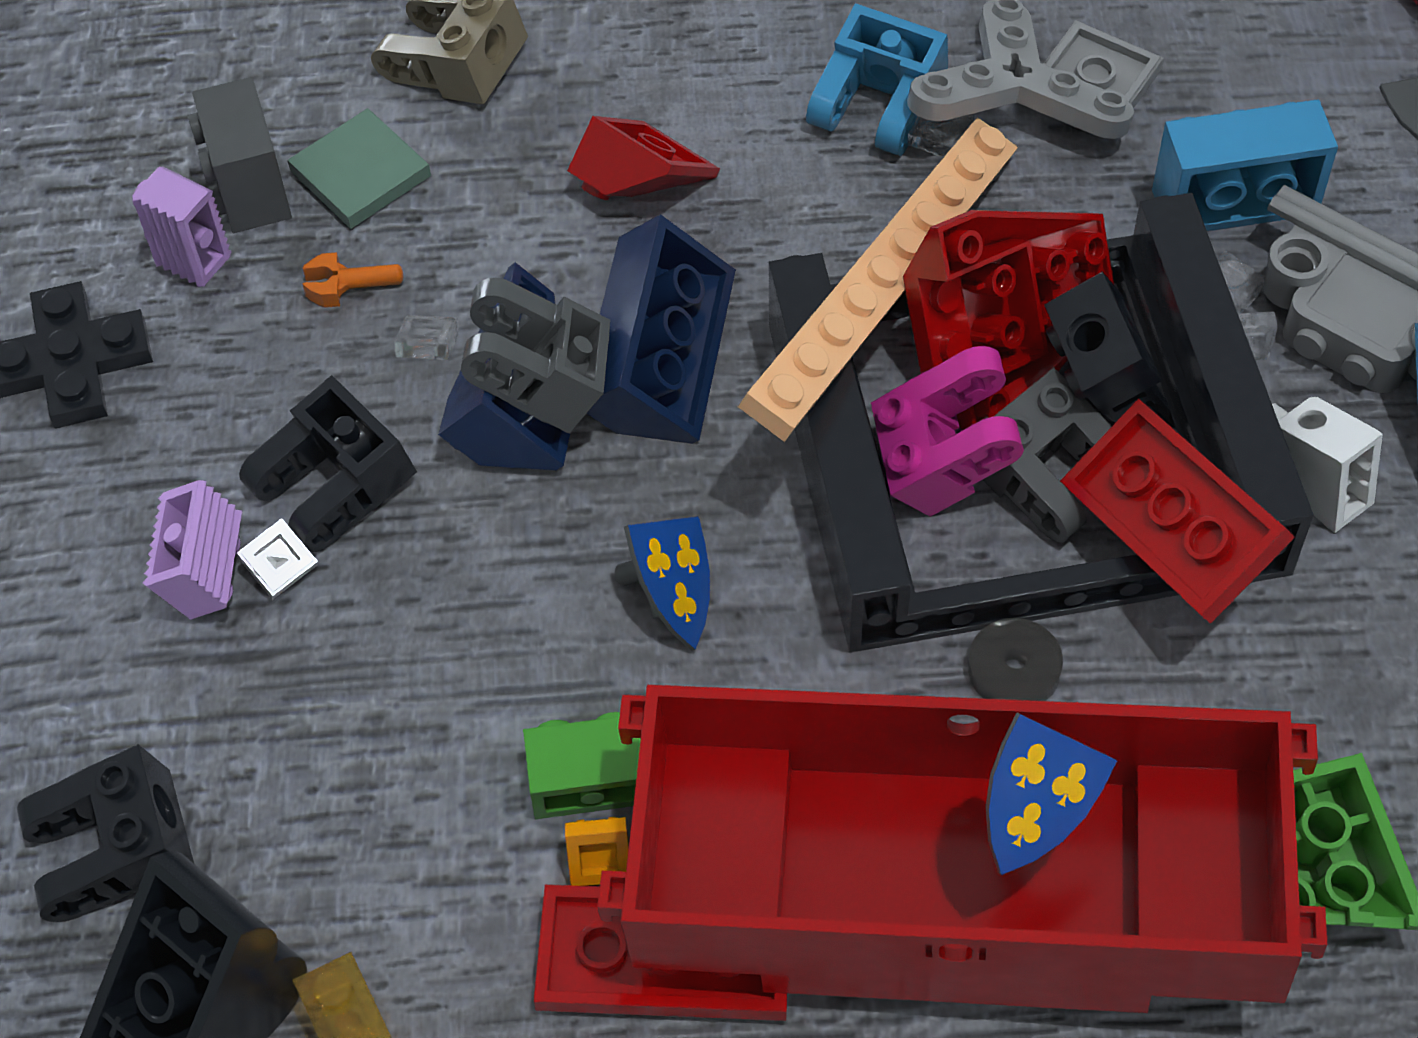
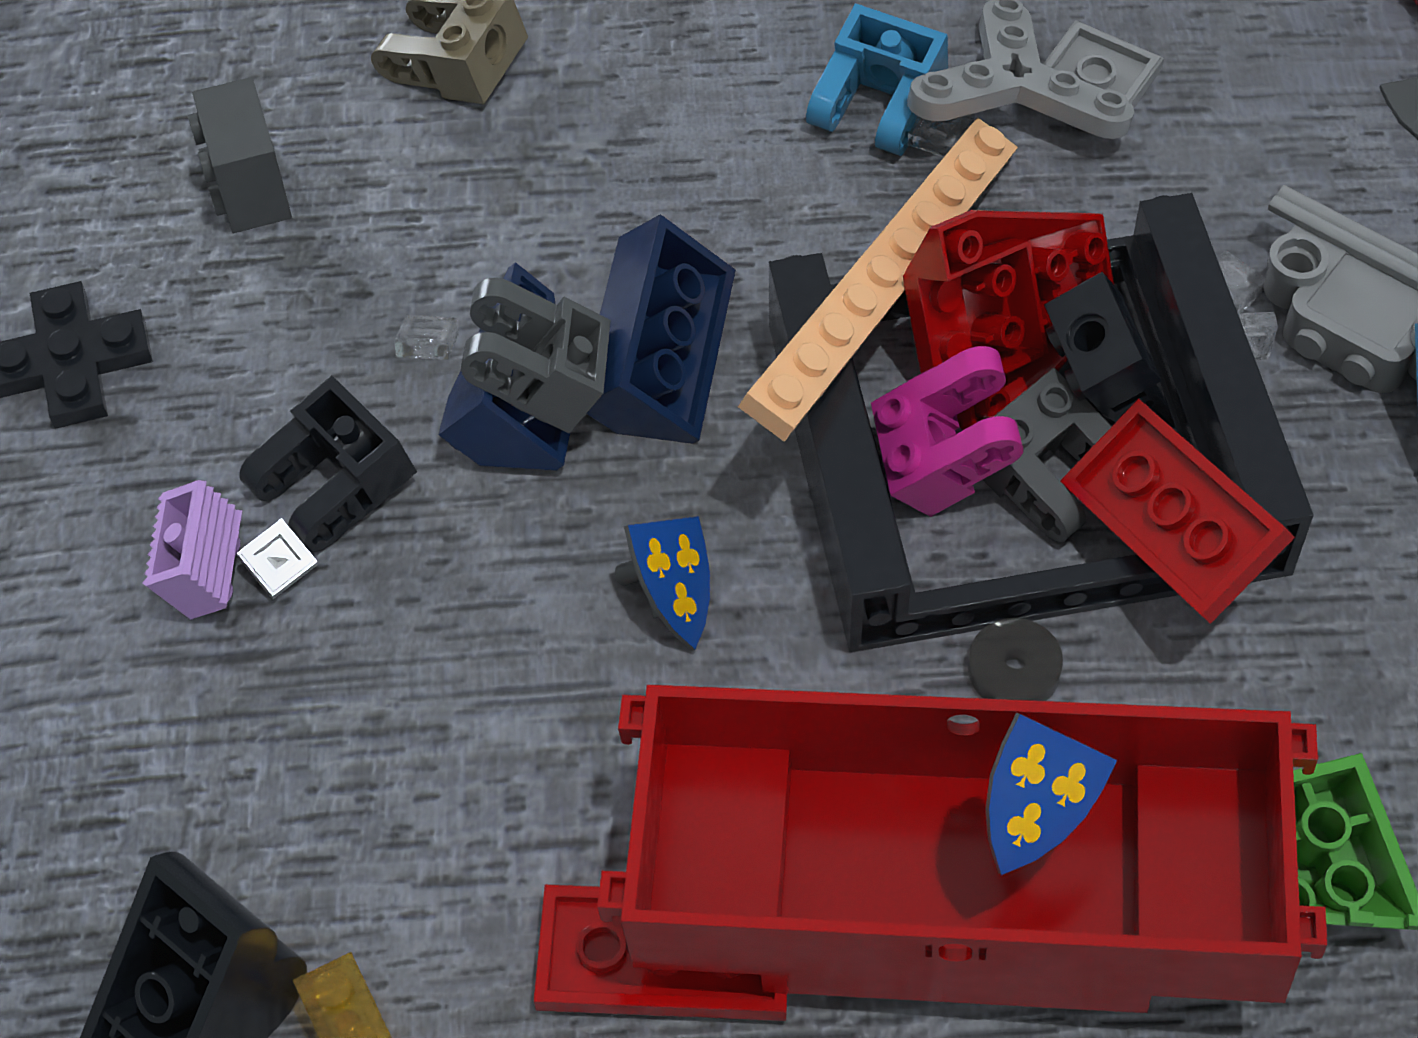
black brick [17,744,194,922] -> none
lavender brick [132,167,231,287] -> none
sand green tile [288,108,431,229] -> none
orange bar [302,252,404,307] -> none
bright green brick [523,712,641,820] -> none
light orange tile [565,816,629,886] -> none
red slope [567,116,720,200] -> none
dark azure brick [1152,99,1338,231] -> none
white torso [1272,397,1383,533] -> none

